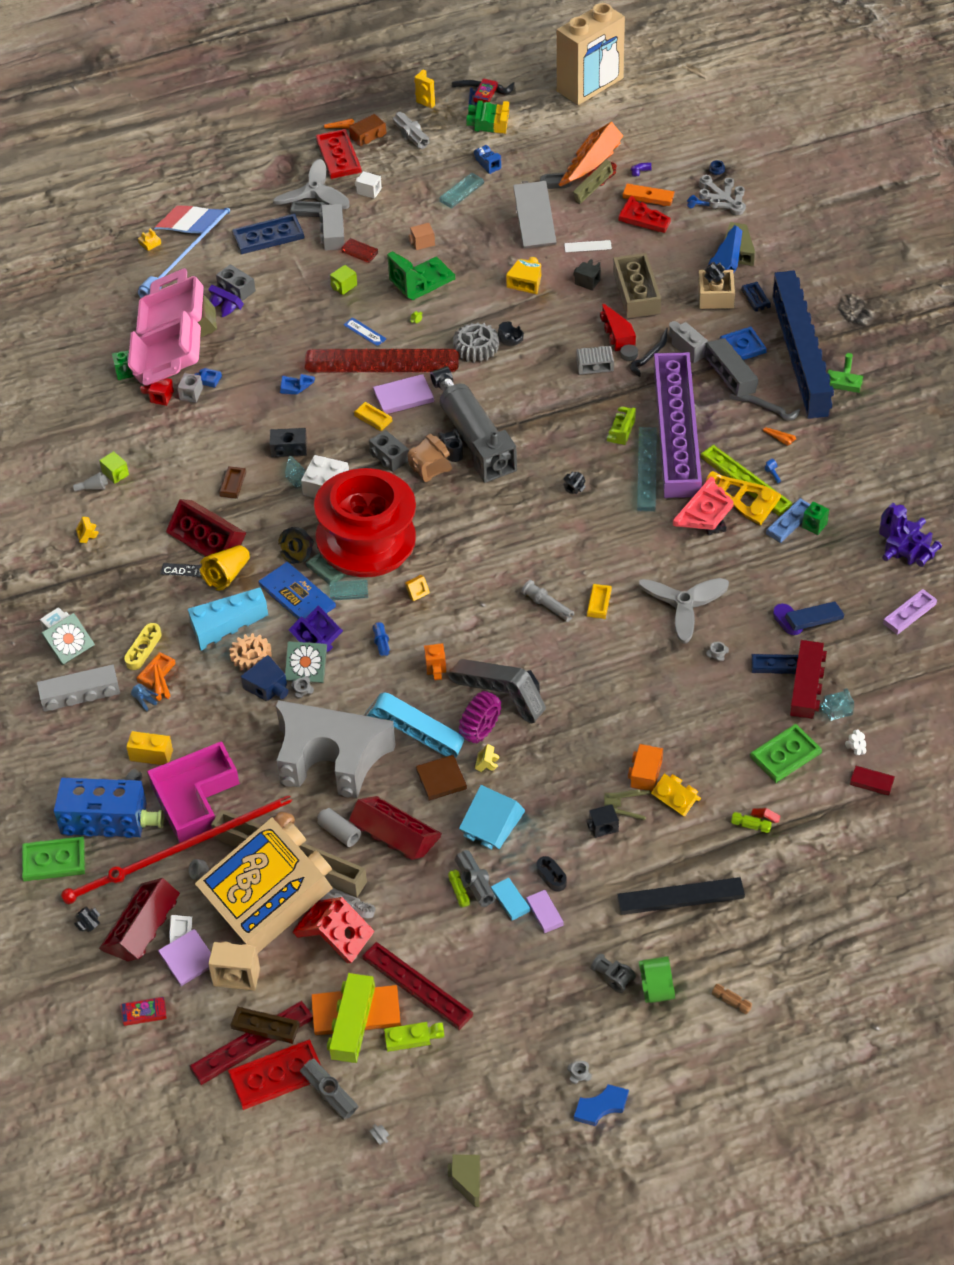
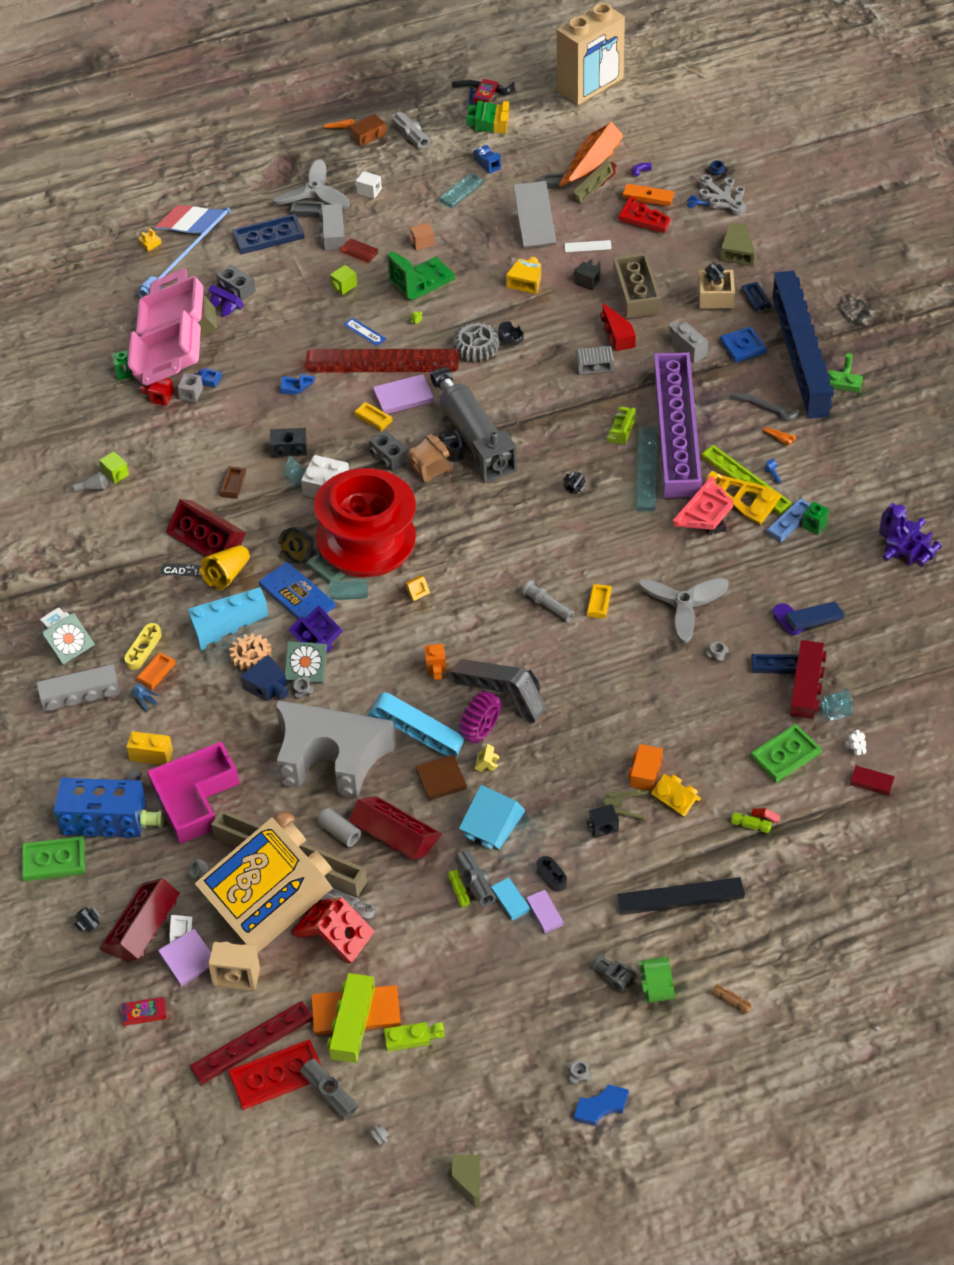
red bar [61,796,292,905] -> none
yellow tile [76,517,99,543] -> none
orange piece [153,665,171,701] -> none
dark brown plate [230,1006,300,1044] -> none
red tile [315,129,362,179] -> none
dark red tile [362,942,473,1030] -> none
blue axle [372,622,390,656] -> none
yellow bracket [414,69,435,109] -> none
dark grey tile [621,345,638,361] -> none
black piece [630,327,668,377] -> none
dark grey brick [704,338,758,397] -> none
blue slope [708,225,743,274] -> none
lavender plate [883,589,937,635] -> none

